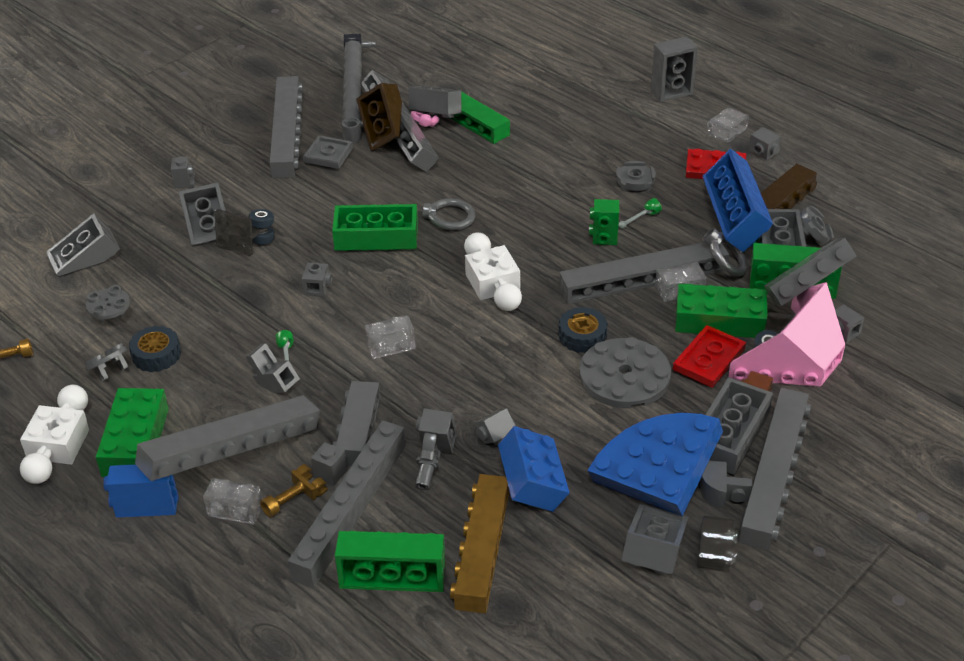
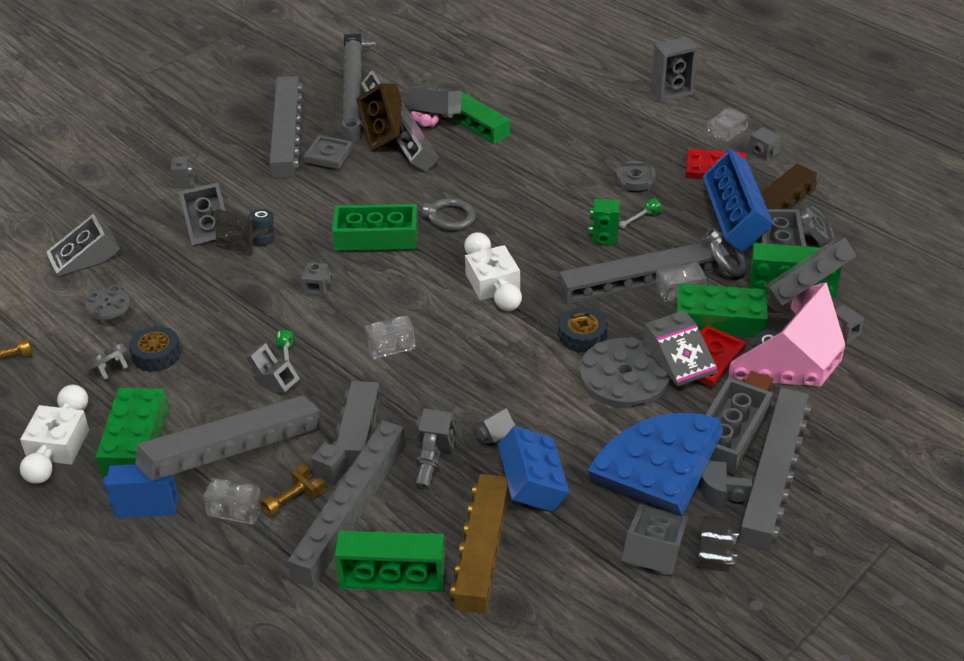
none -> dark grey slope [643,310,718,386]

